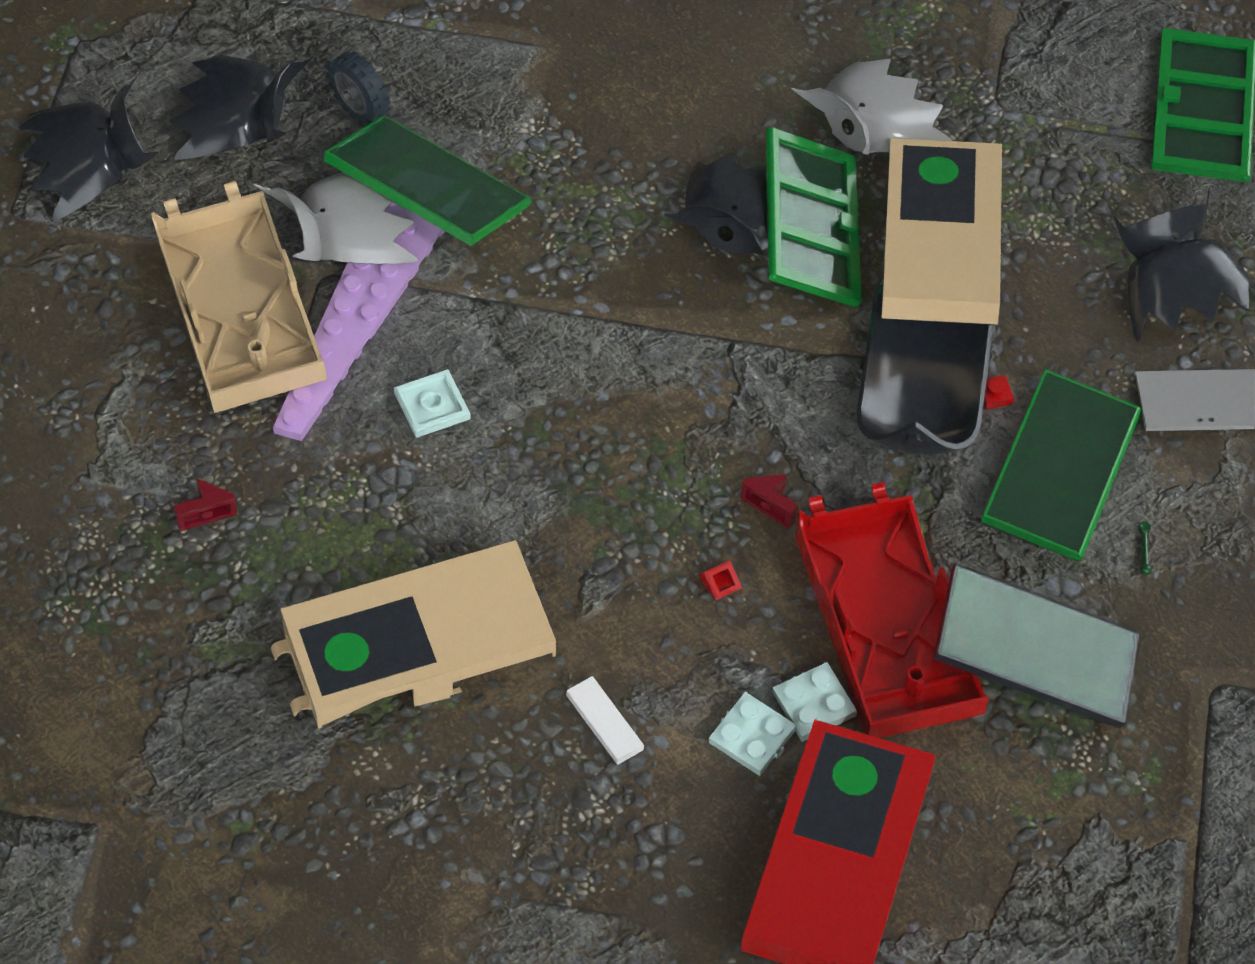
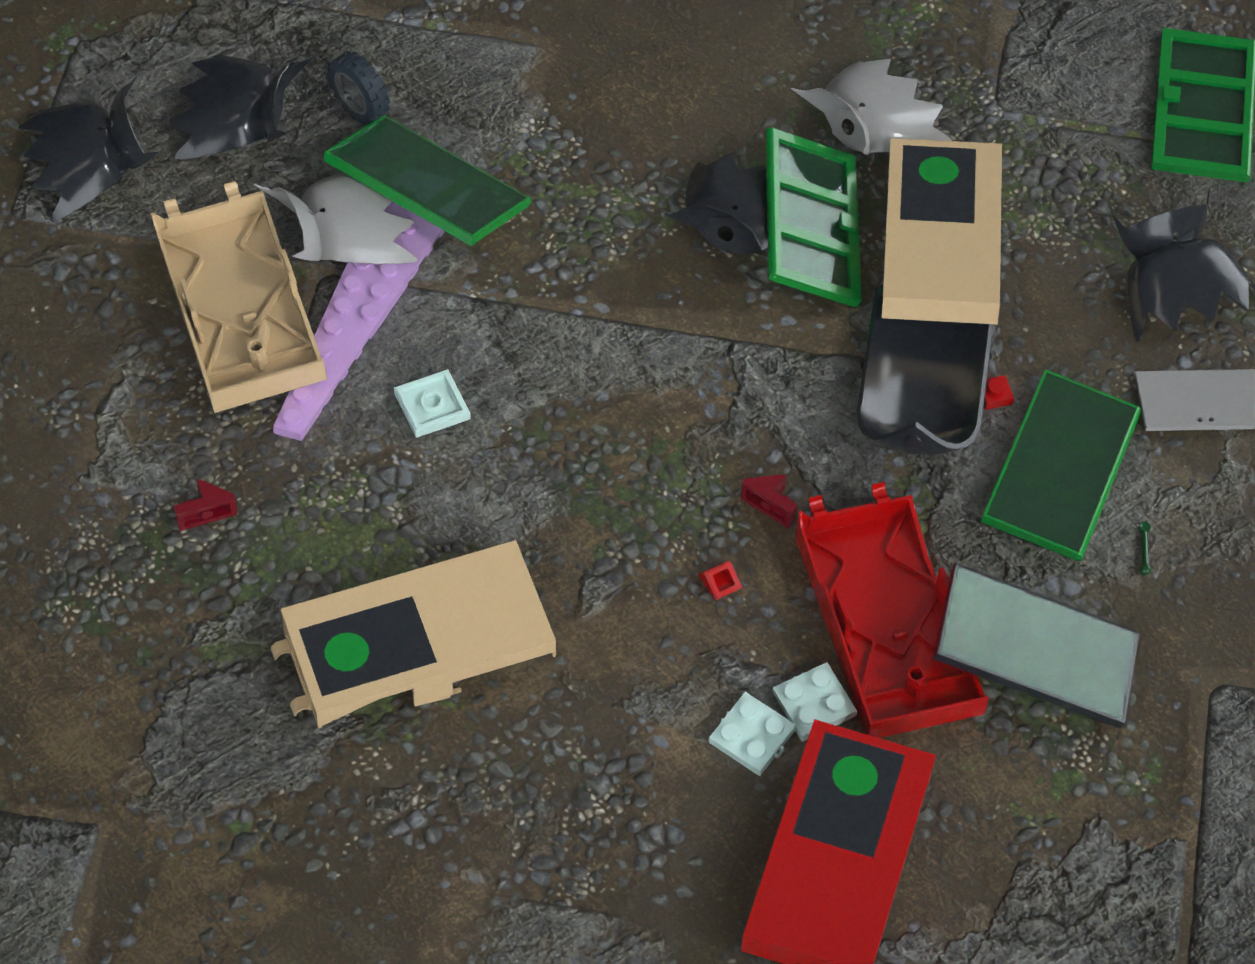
white tile [566,676,644,765] -> none

